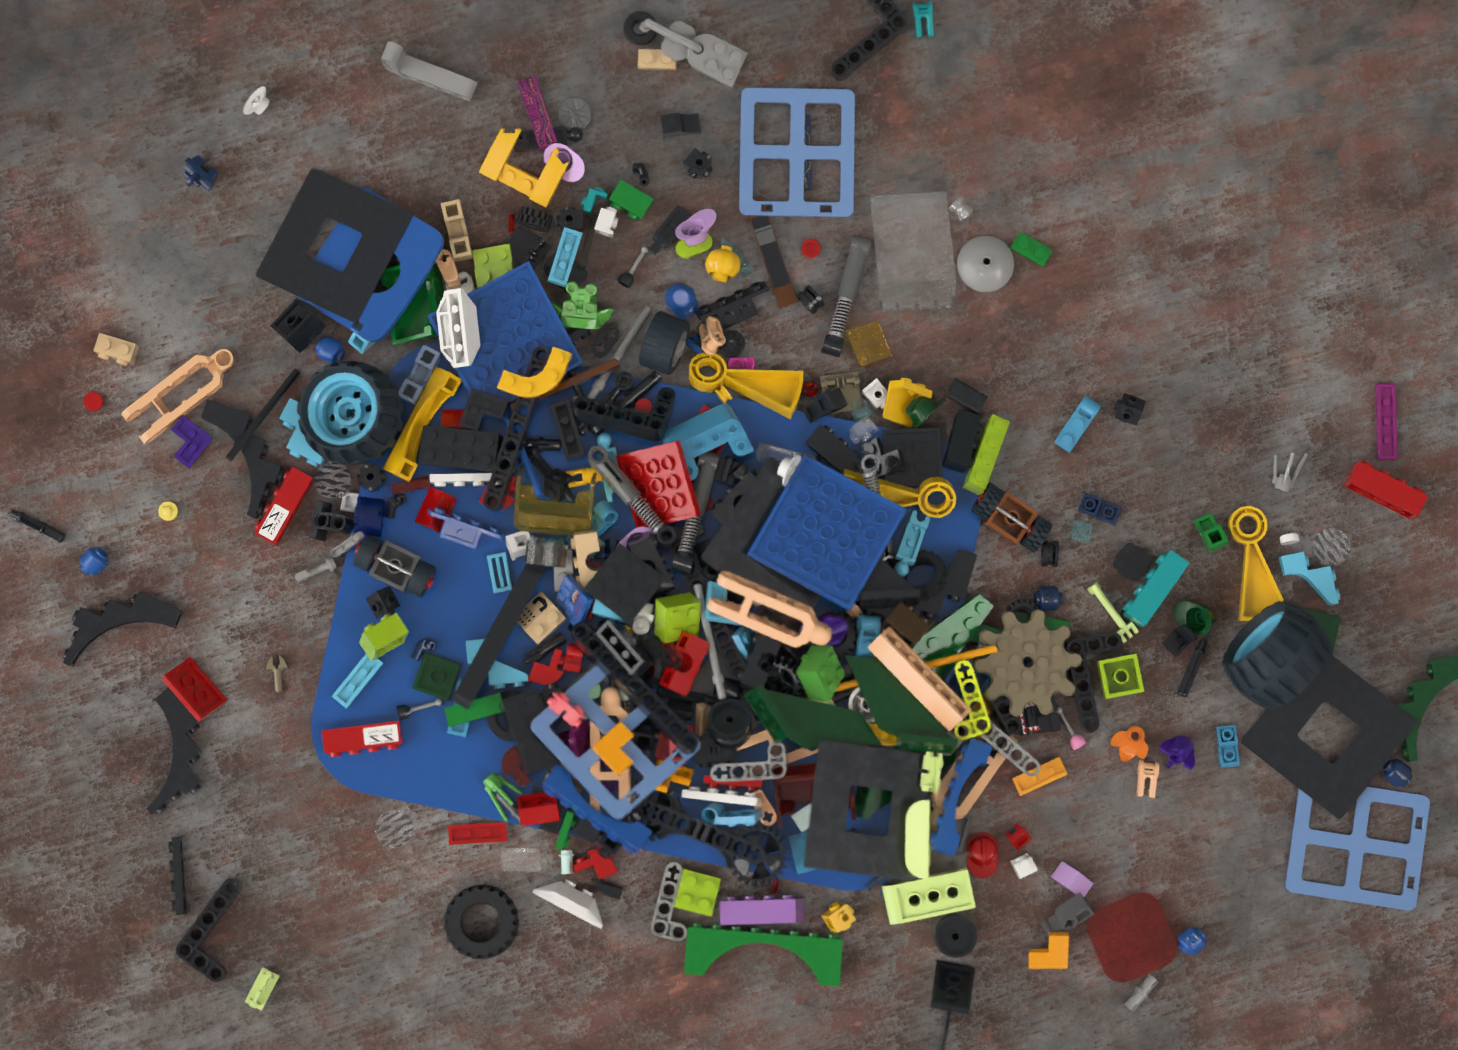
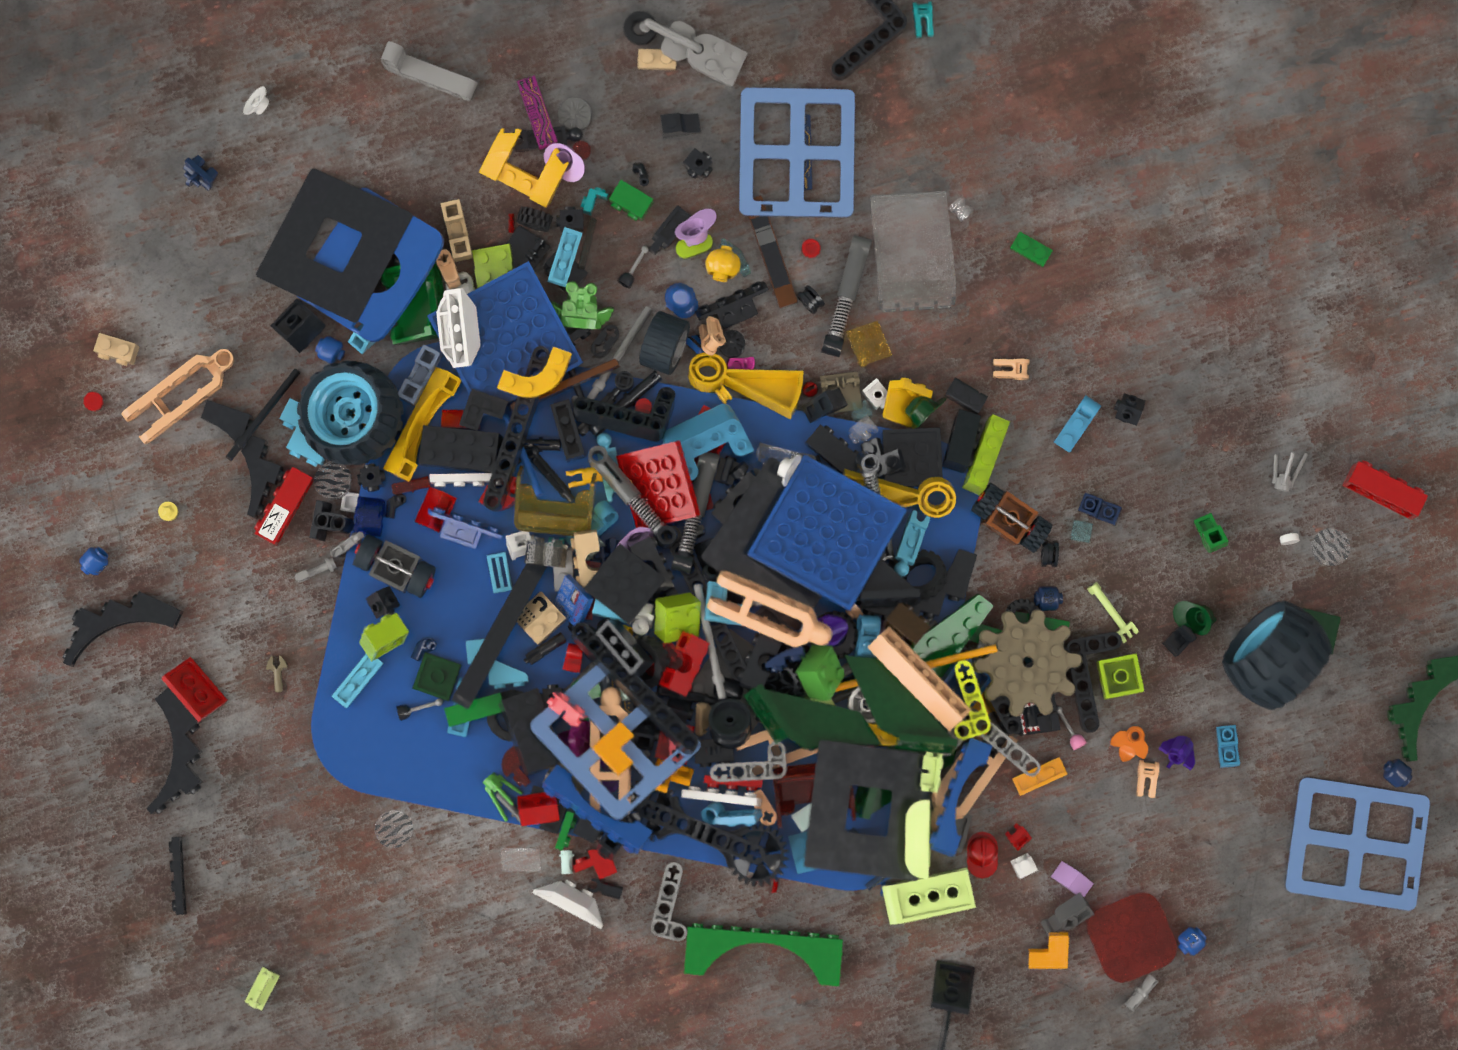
black piece [10,509,66,543] -> none
dark purple plate [171,415,213,469] -> none
black beam [176,878,242,982] -> none
red brick [322,721,403,757] -> none
black tyre [444,885,519,959] -> none
red plate [448,822,507,845] -> none
red brick [528,648,566,686] -> none
black bracket [544,468,571,503] -> none
white brick [594,207,618,238] -> none
lime brick [674,869,721,917] -> none
medium lavender wedge [720,895,805,925] -> none
dark azure plate [732,625,762,666] -> none
yellow brick [821,902,856,933] -> none
black wheel [933,915,977,958] -> none
light grey dish [957,236,1014,293] -> none
black piece [1113,543,1152,581] -> none
teal piece [1122,550,1190,628] -> none
black piece [1177,640,1207,698] -> none
yellow piece [1227,506,1283,622] -> none
black piece [1242,654,1417,819] -> none
medium azure arch [1278,552,1340,606] -> none
magenta tile [1375,384,1398,460] -> none
none -> clear red tile [572,141,591,161]
none -> dark blue slope [765,646,805,673]
none -> light nougat piece [993,359,1030,380]

